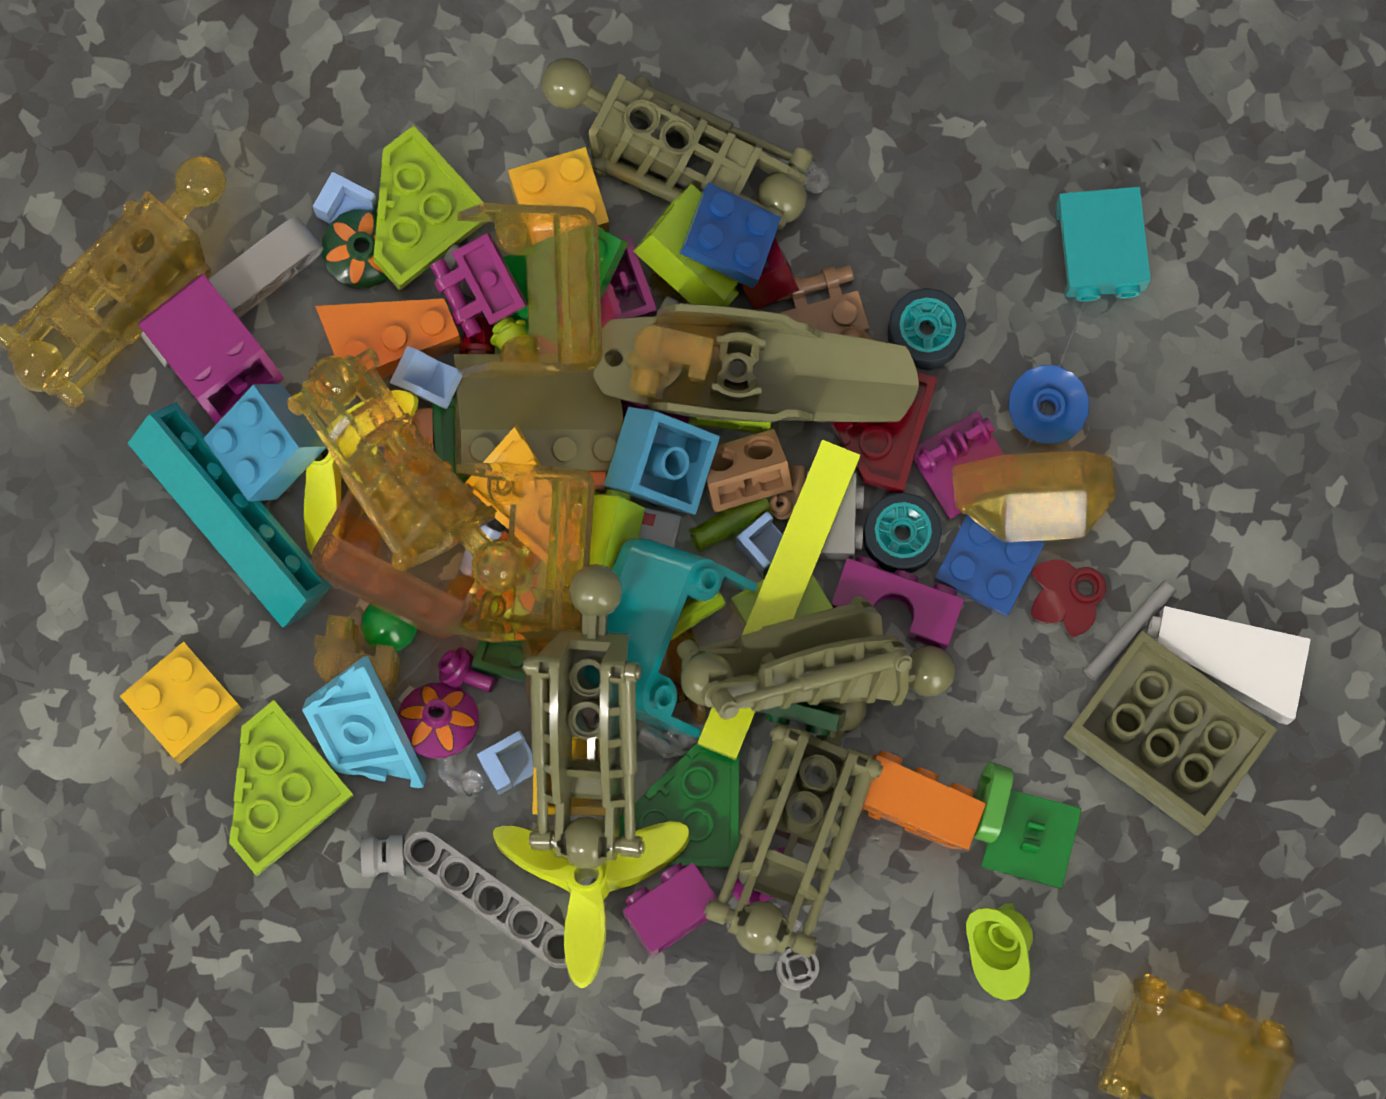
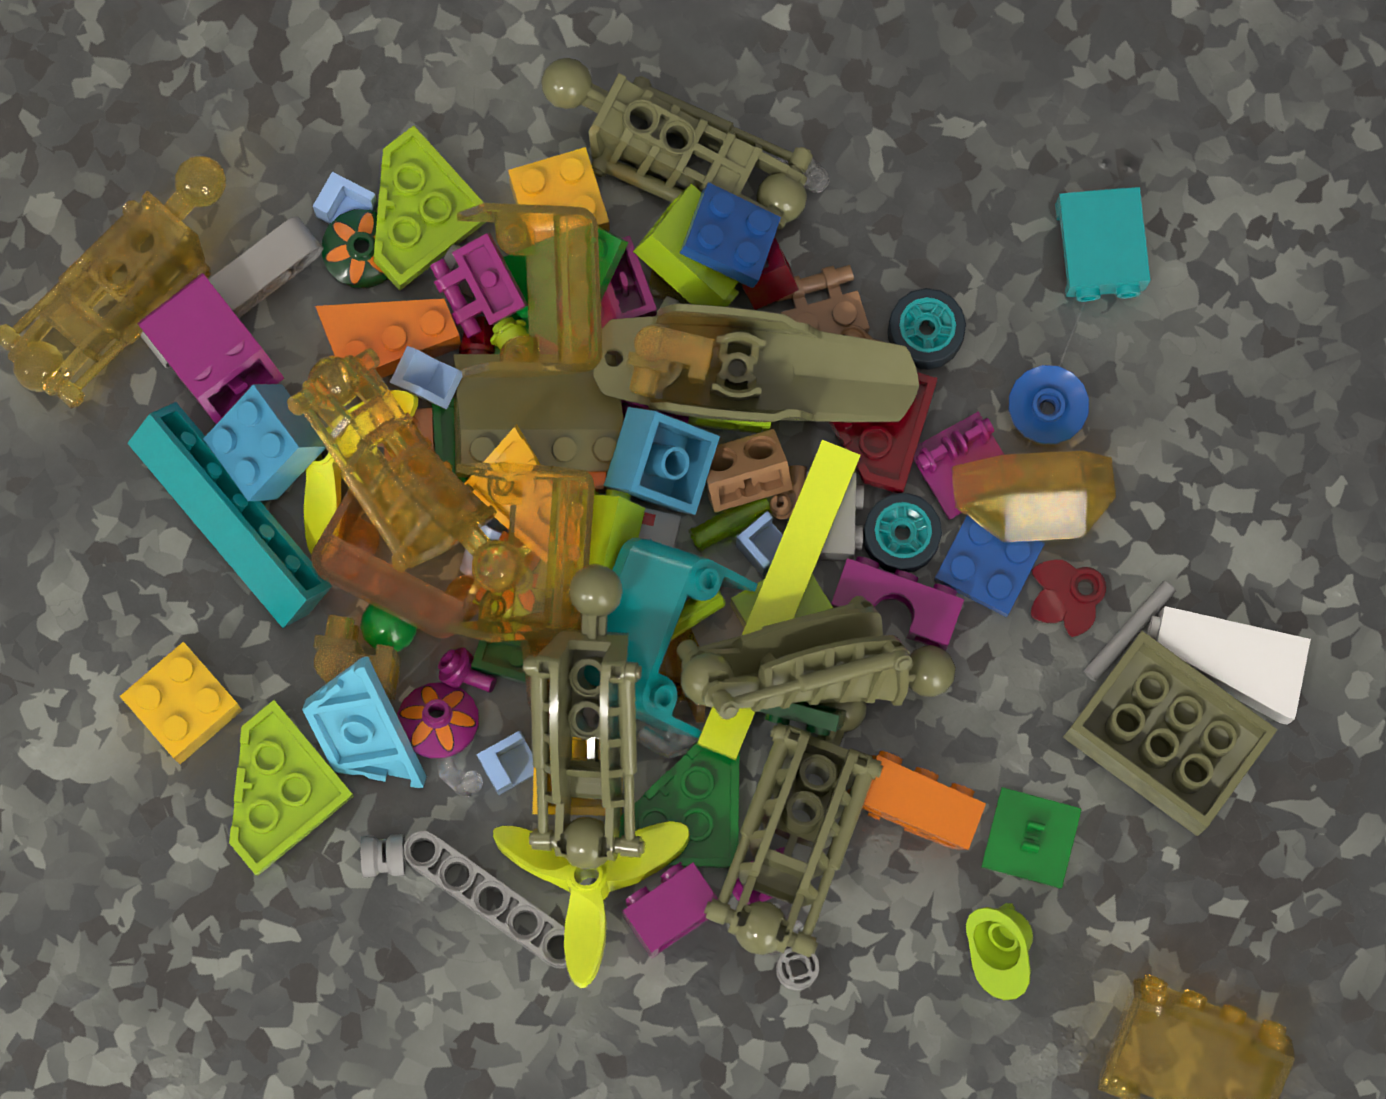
bright green beam [973,762,1013,843] -> none

